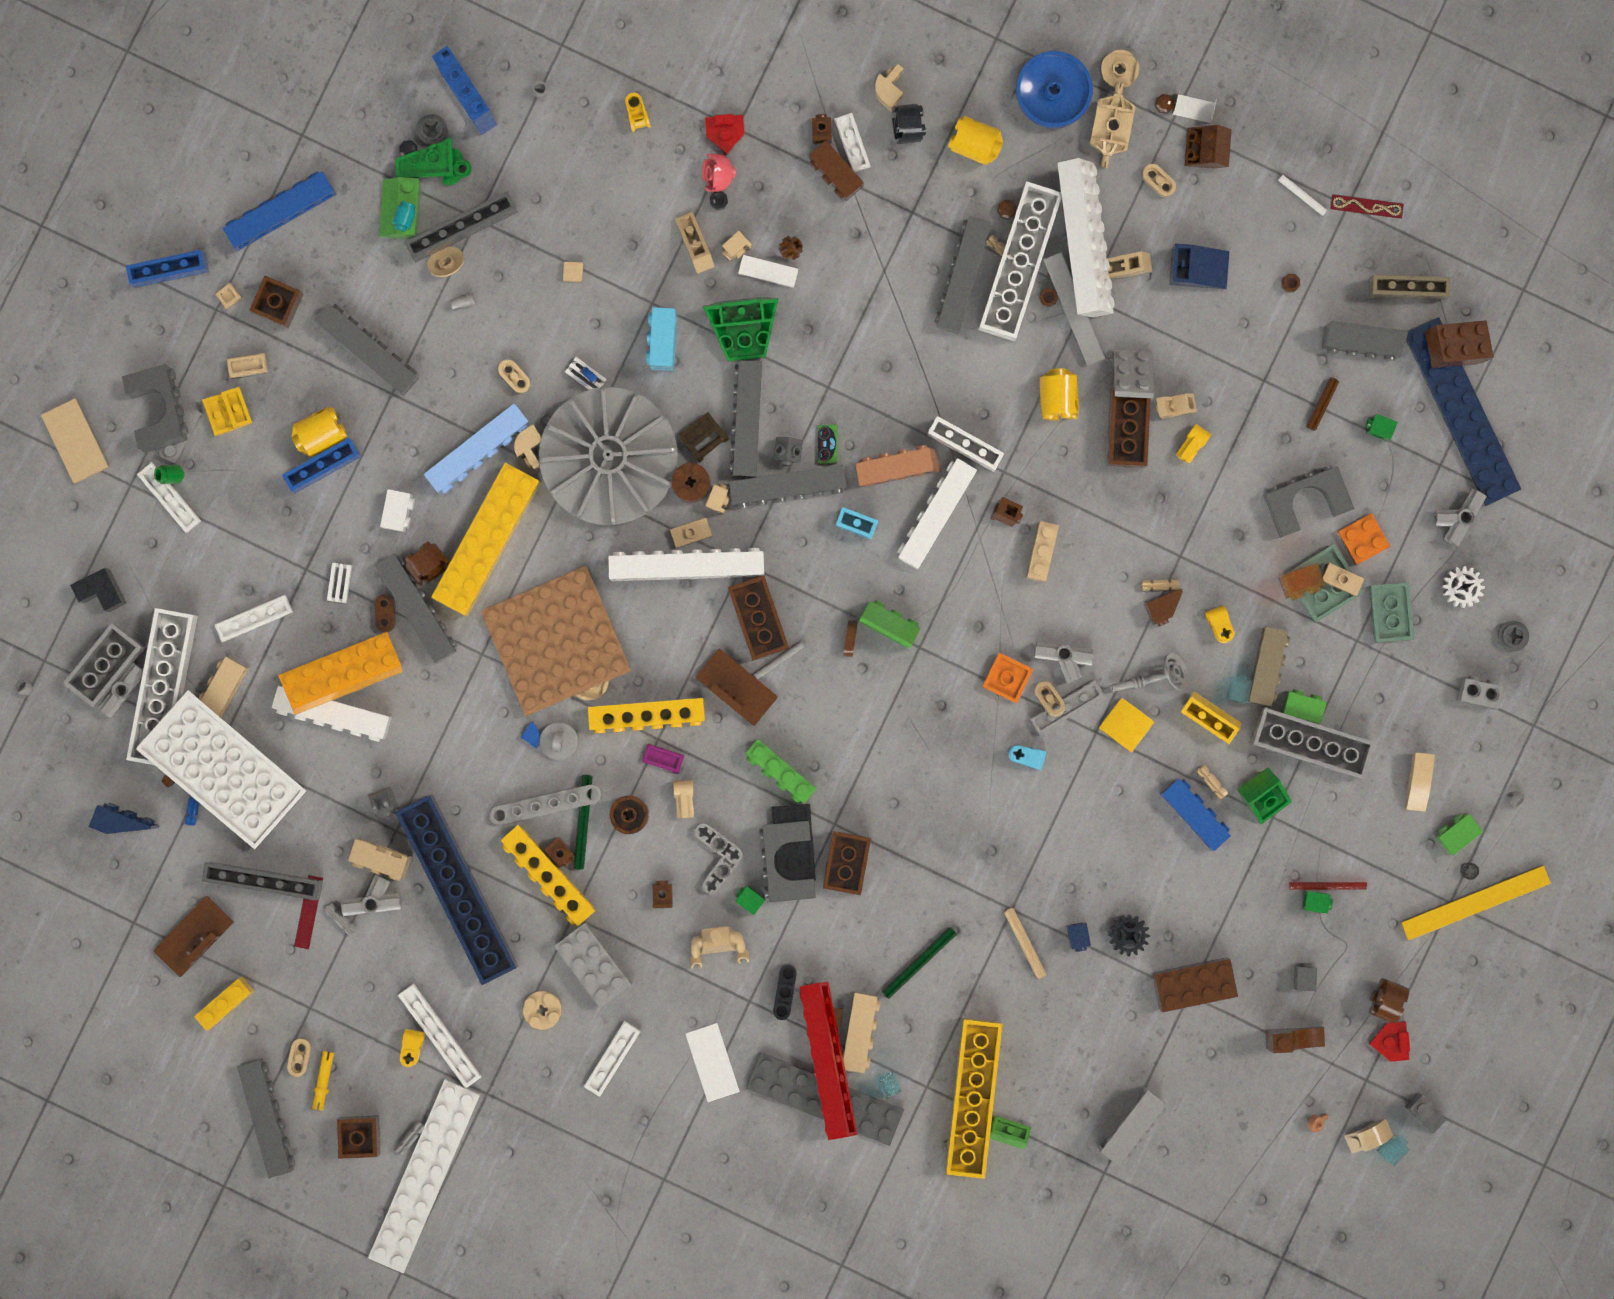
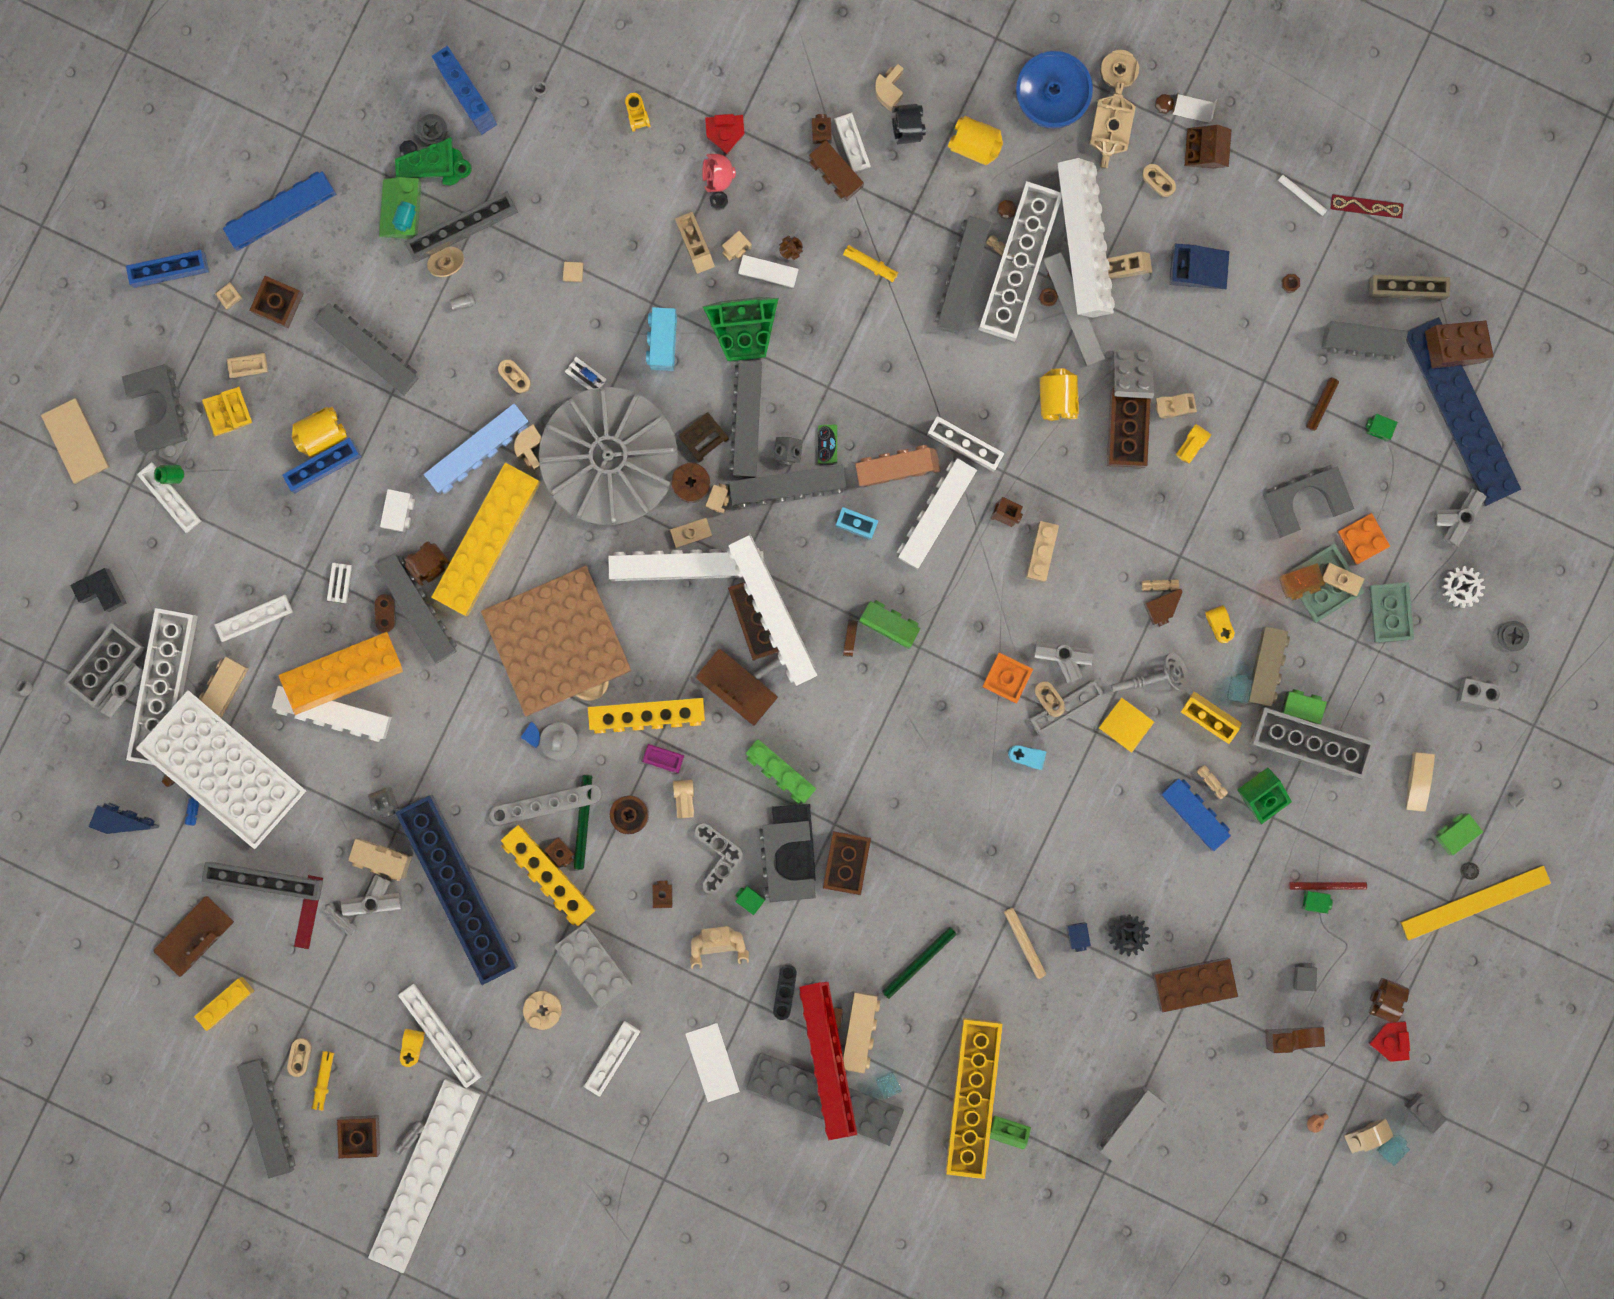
none -> white brick [727,532,817,686]
none -> yellow pin [843,245,899,283]

